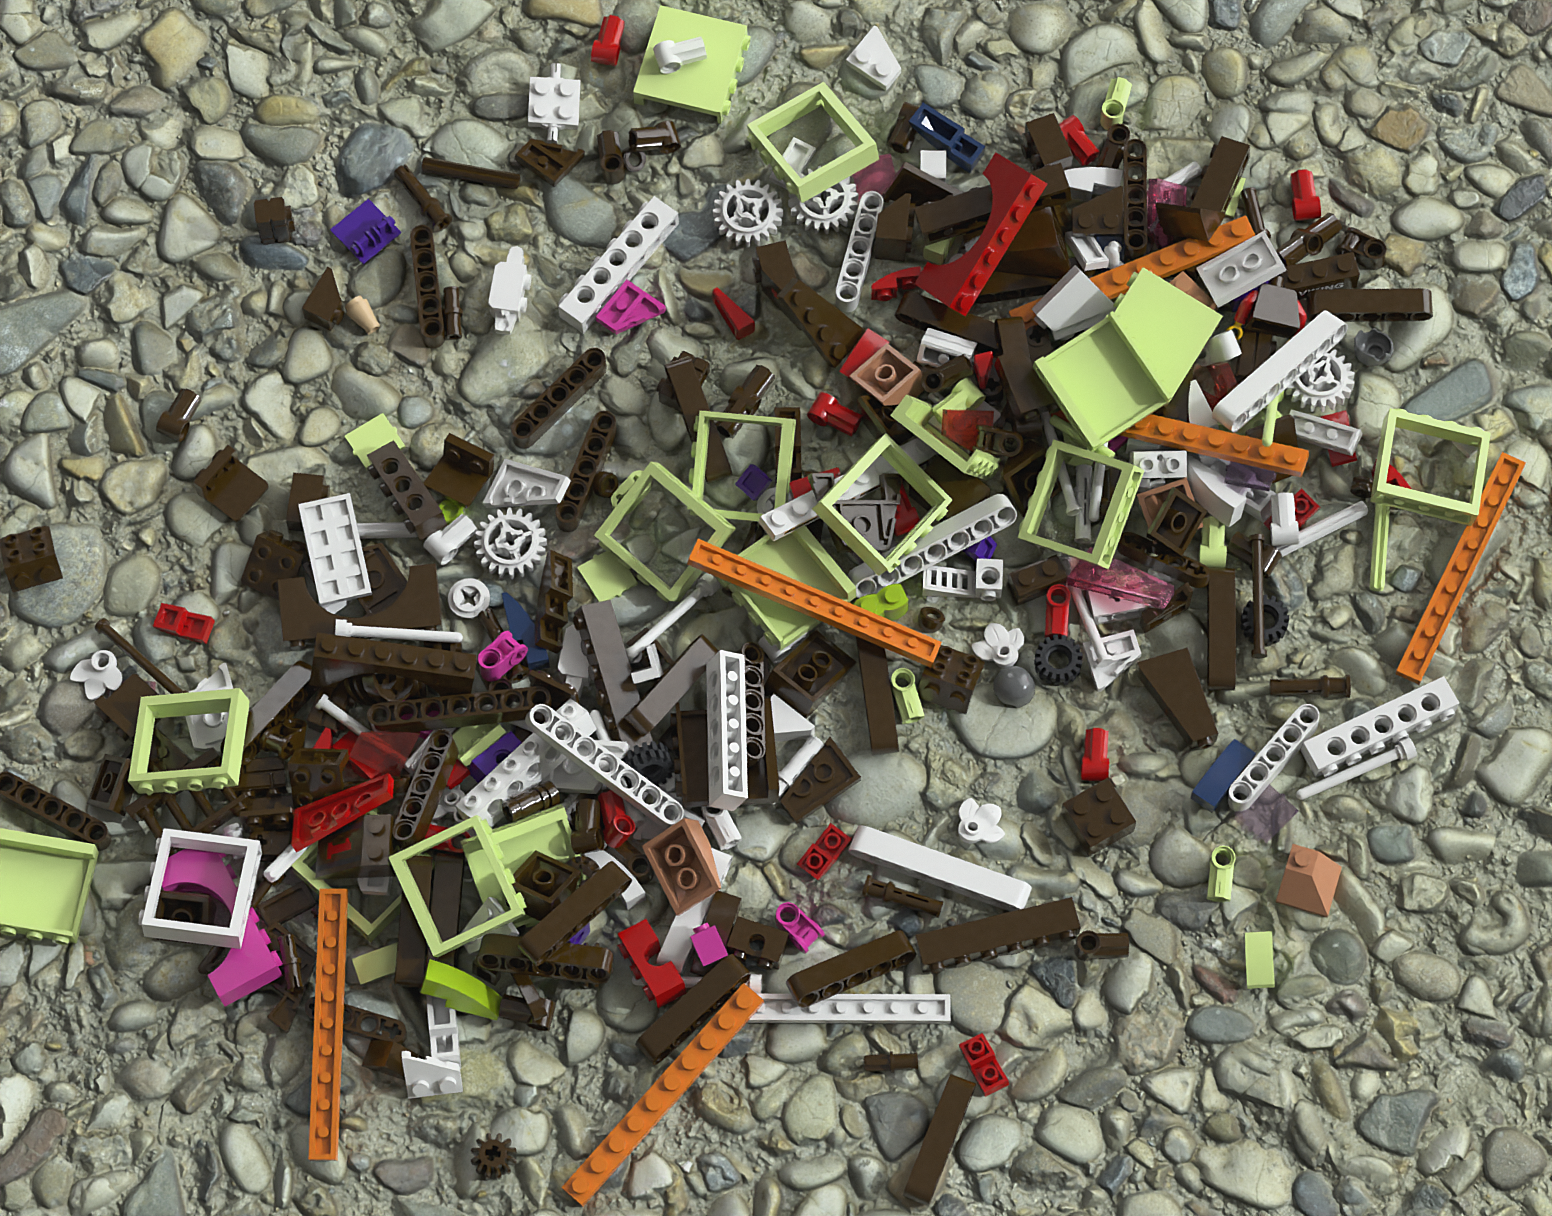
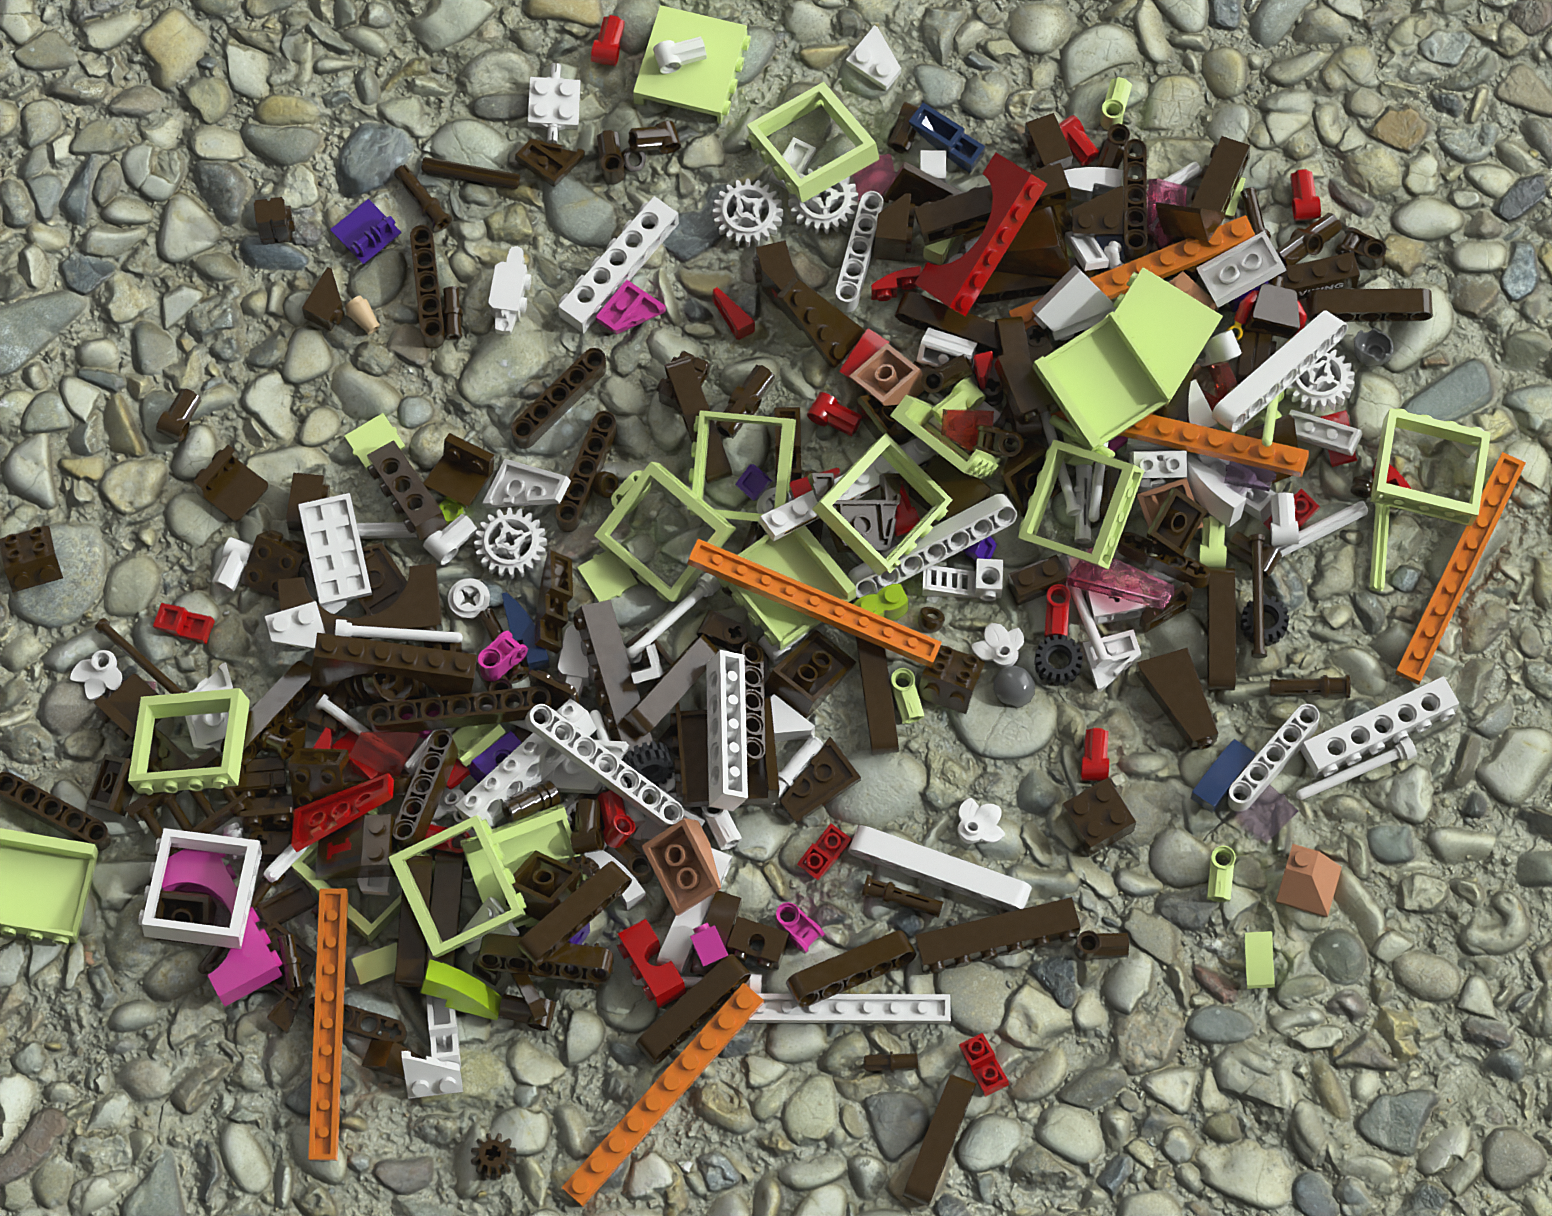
none -> white piece [212,537,253,592]
none -> white wing [265,601,325,649]
none -> dark brown piece [696,610,748,653]

